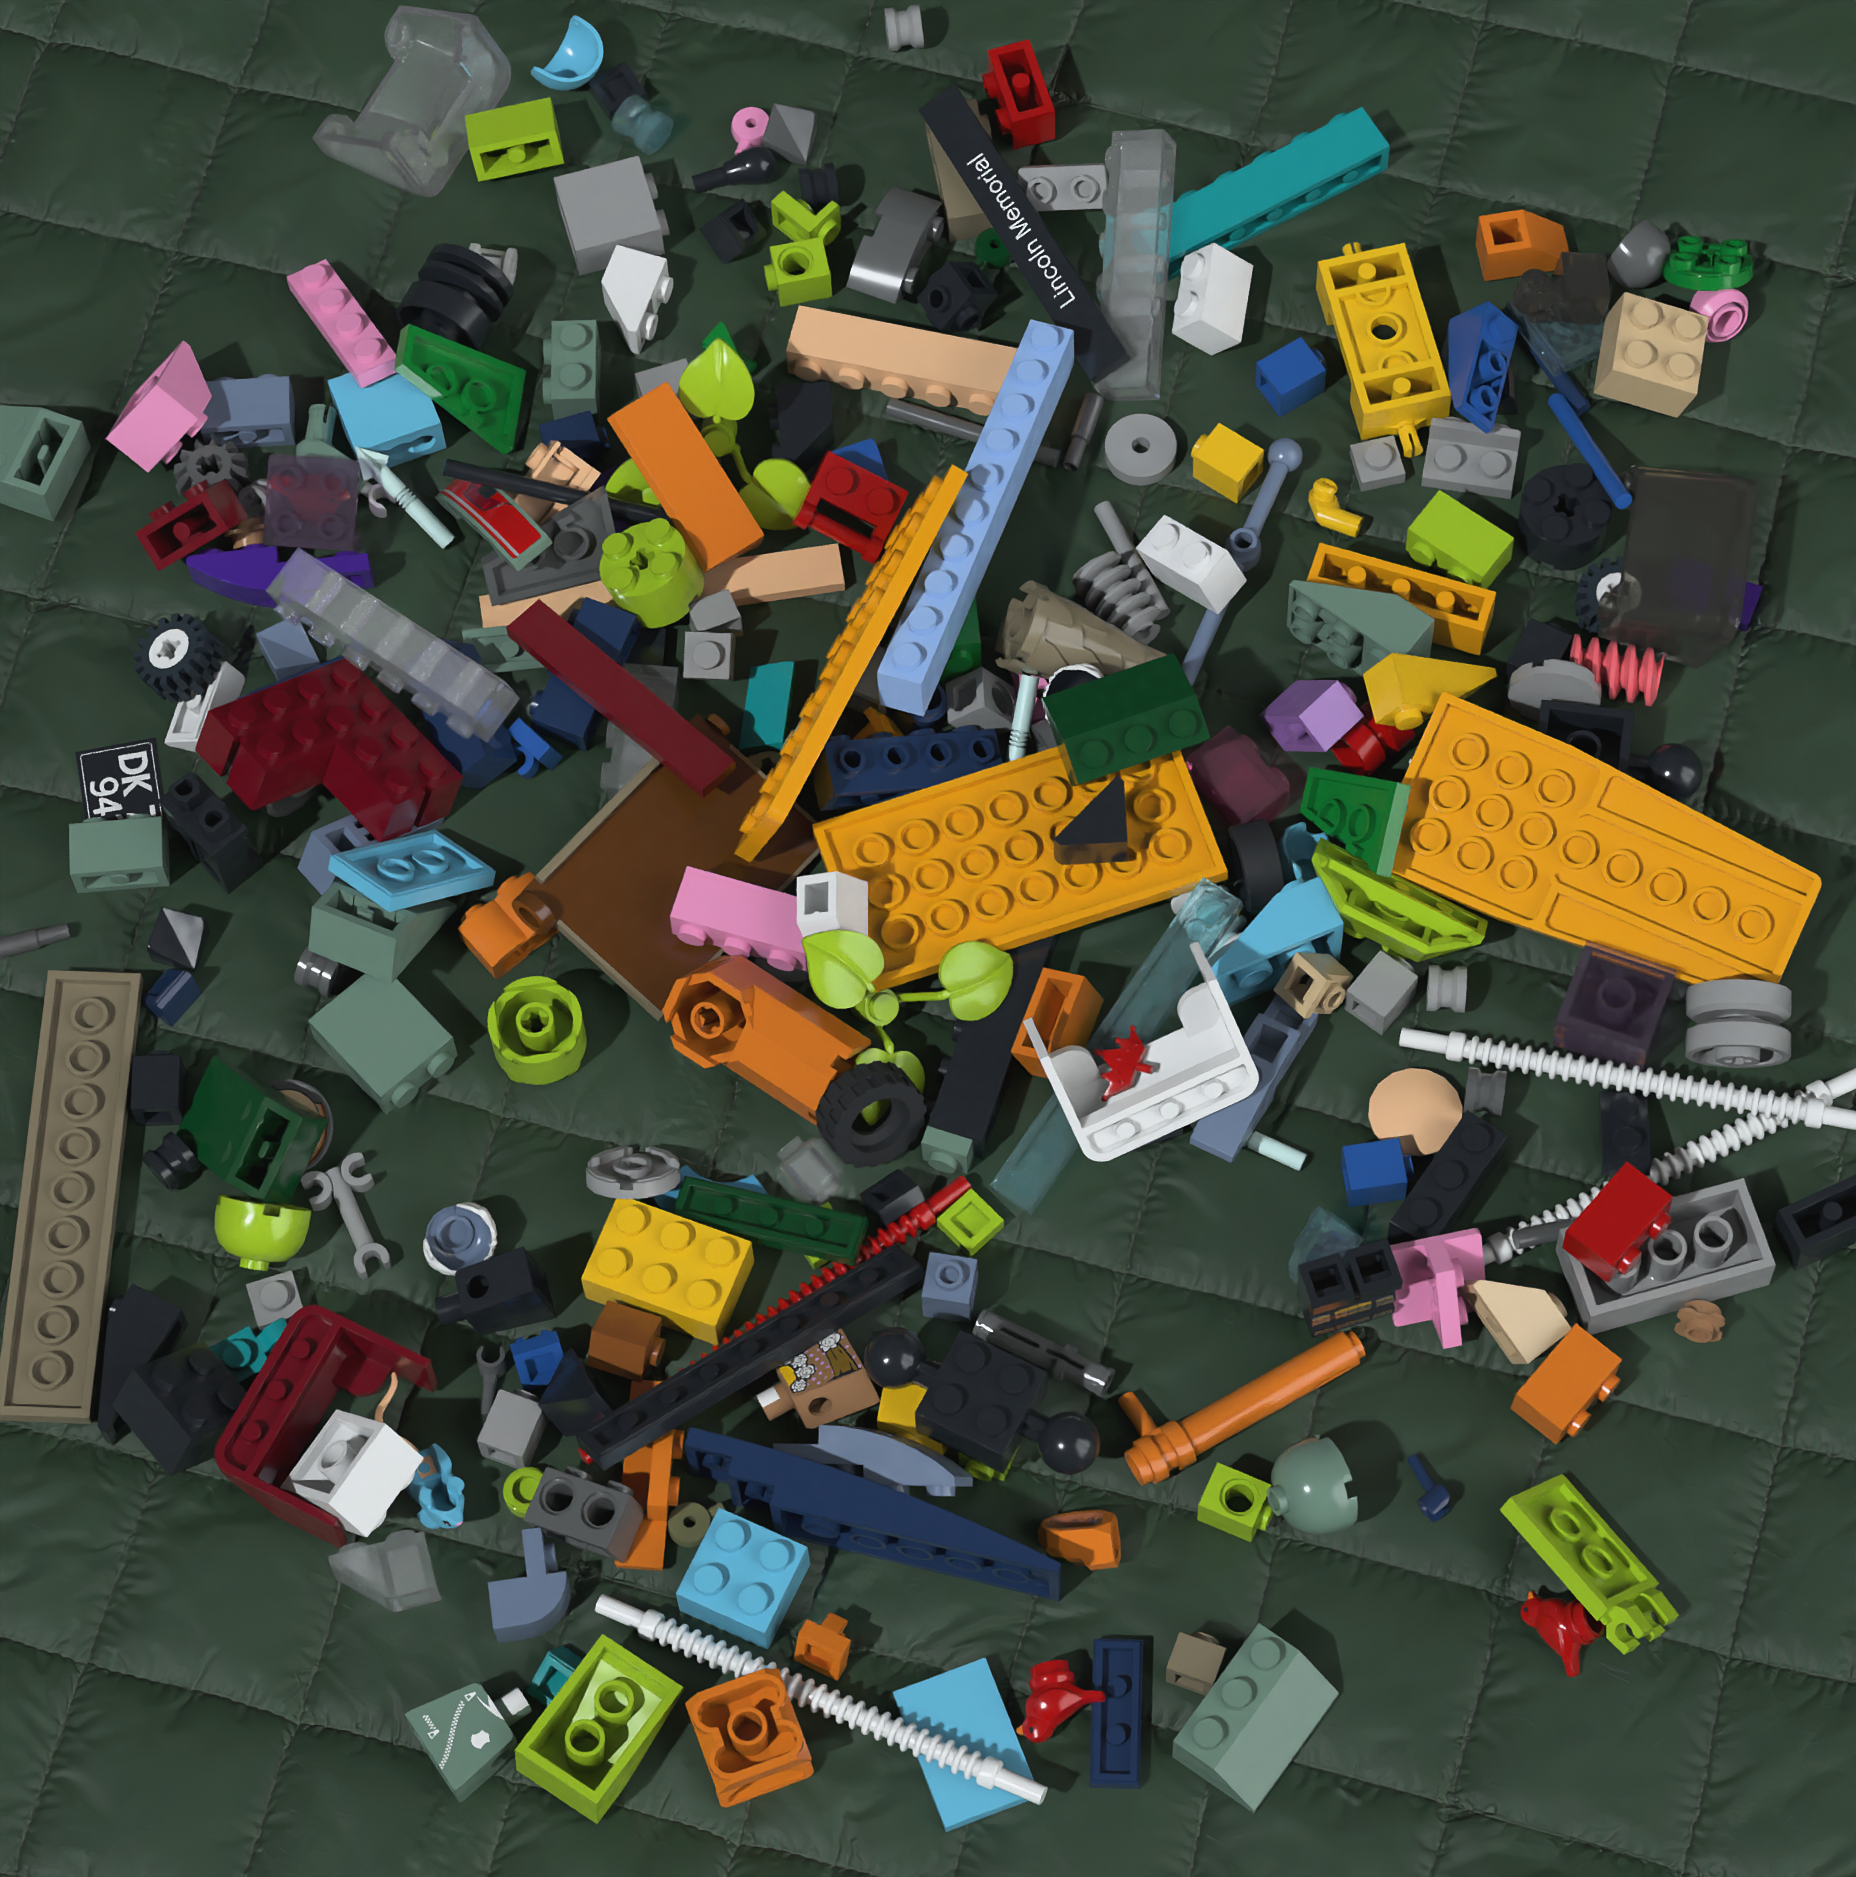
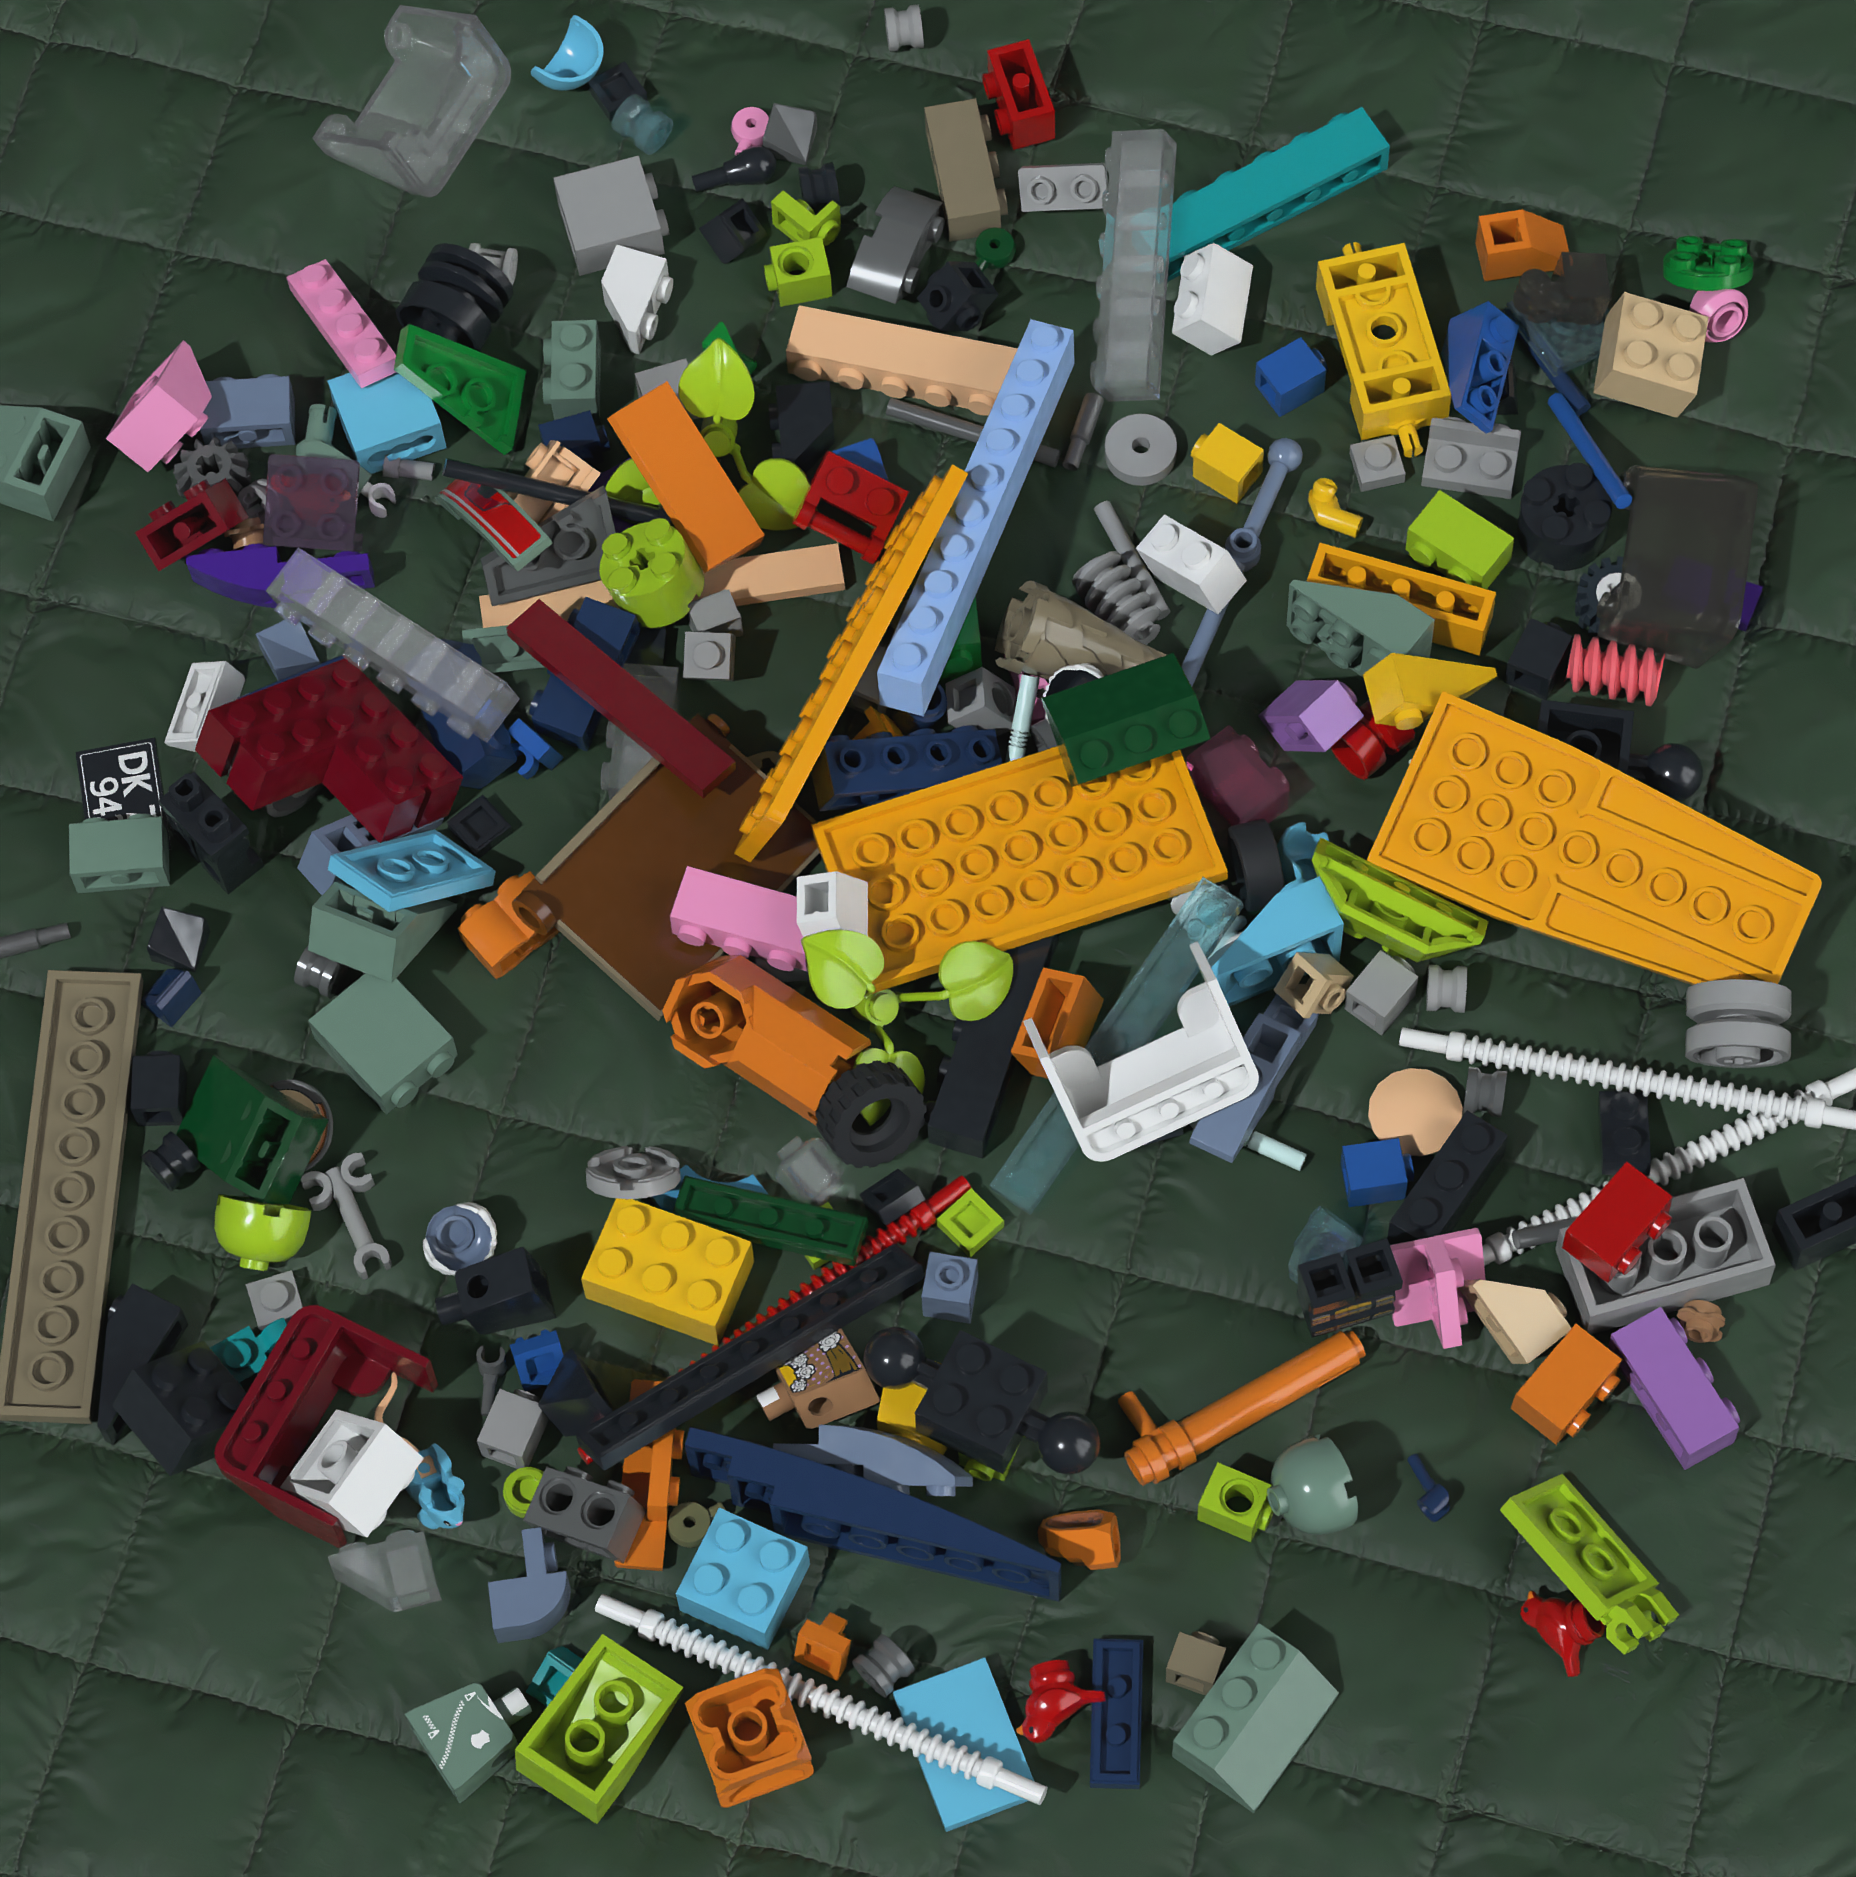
black wheel [133,613,223,703] -> none
light aqua piece [355,446,455,549] -> none
lime brick [465,97,564,182] -> none
lime brick [487,976,587,1085] -> none
dark orange brick [587,1300,666,1383] -> none
teal slope [739,661,796,754] -> none
black tile [919,84,1132,384] -> none
sand green plate [921,1126,974,1174] -> none
dark grey pin [972,1308,1115,1397] -> none
black slope [1053,776,1128,865] -> none
red piece [1094,1025,1154,1102] -> none
green wing [1299,767,1411,878] -> none
light grey tile [1508,659,1602,722] -> none
clear purple brick [1553,941,1677,1072] -> none
dark grey hair [1606,220,1671,289] -> none
none -> light grey piece [383,454,435,481]
none -> black tile [447,795,513,859]
none -> dark grey wheel [852,1634,915,1697]
none -> medium lavender brick [1608,1307,1740,1470]

